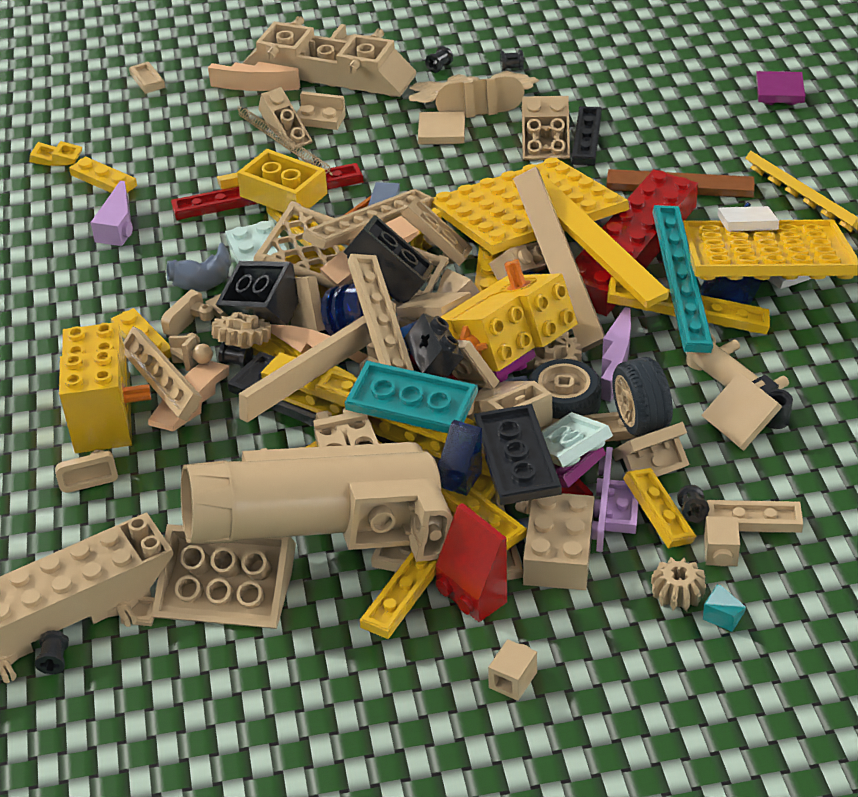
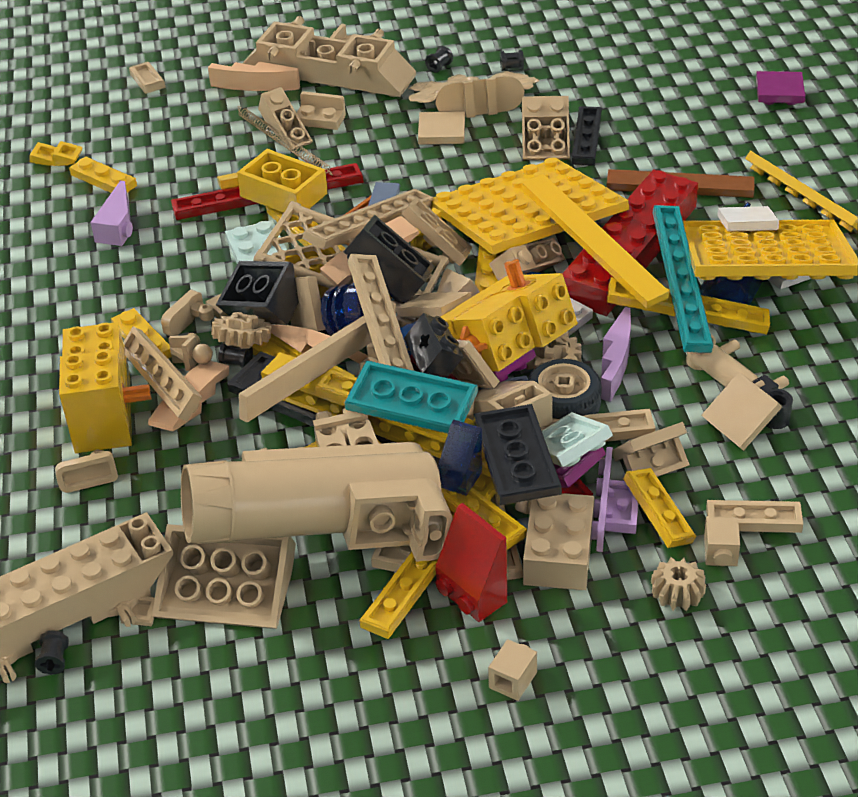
sand blue animal [166,243,231,291] -> none
tan tile [513,166,605,353] -> none
black wheel [612,357,673,437] -> none
black bush [677,485,710,523] -> none
teal slope [703,584,746,632] -> none

